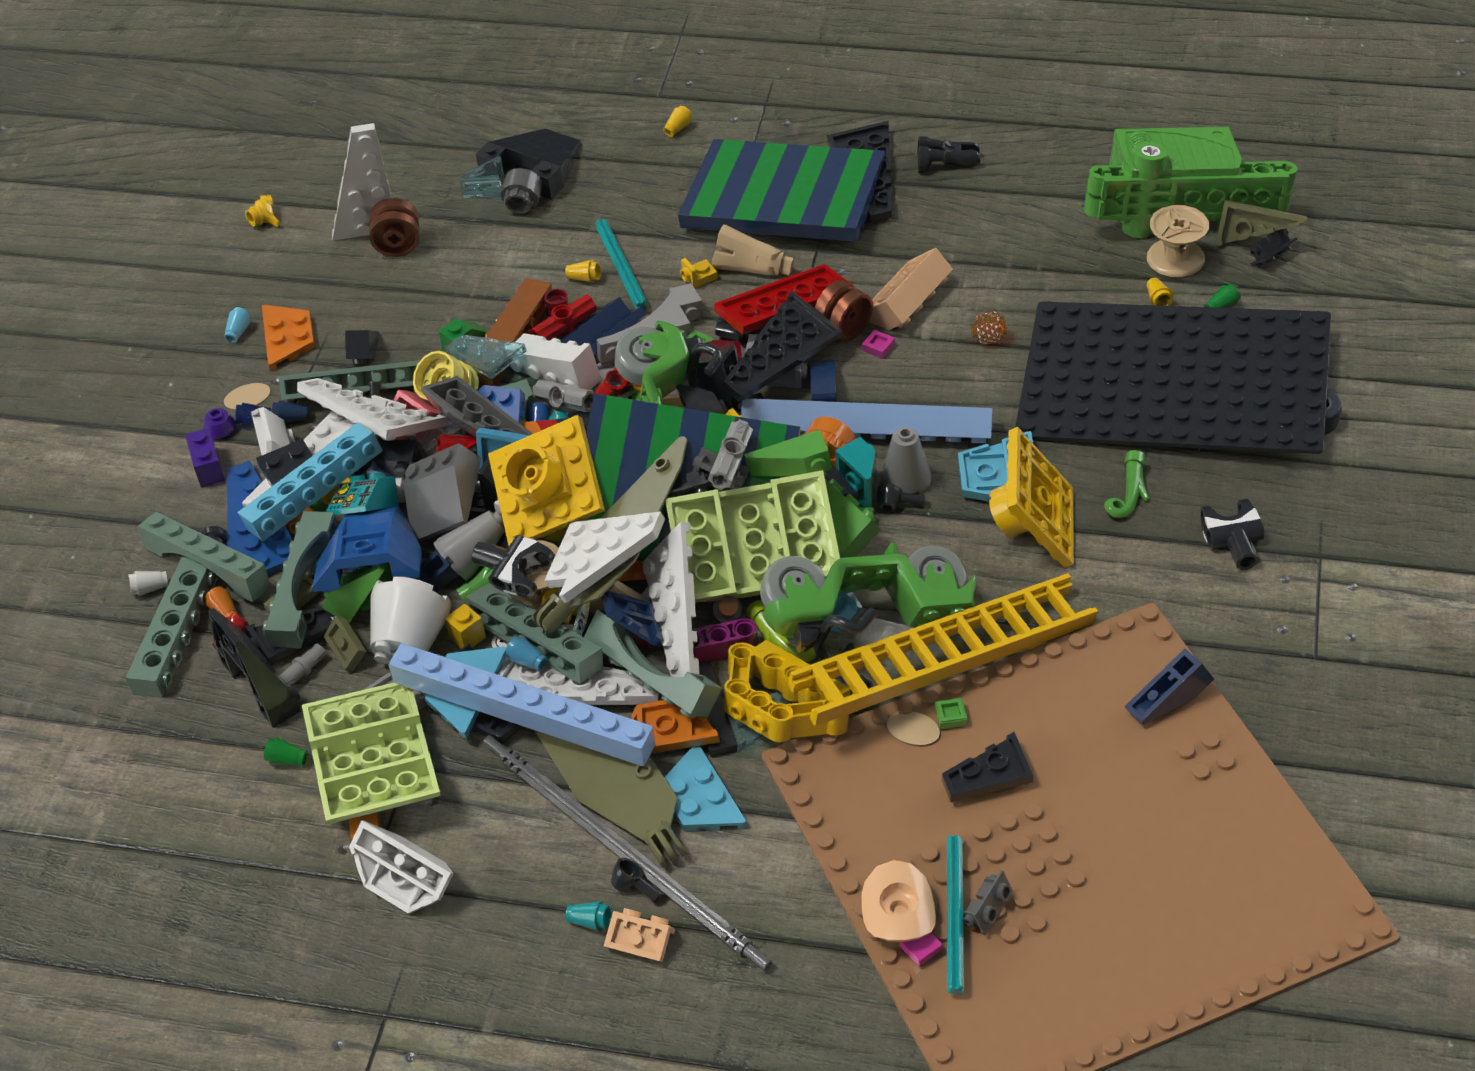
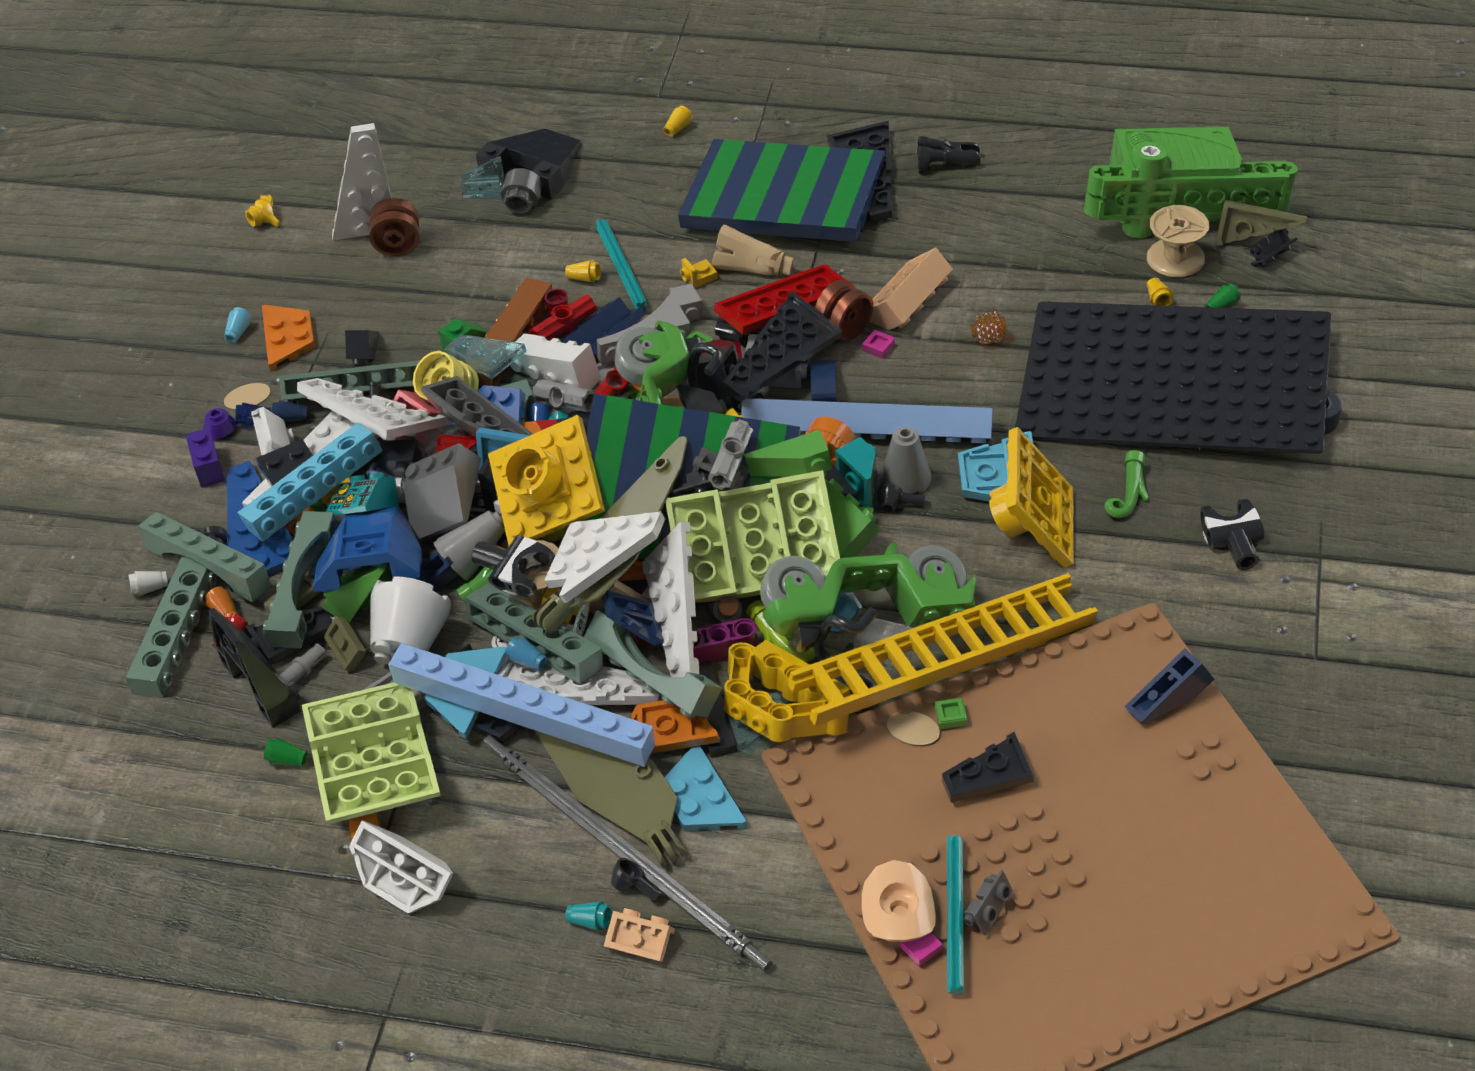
yellow brick [444,604,486,648] -> none

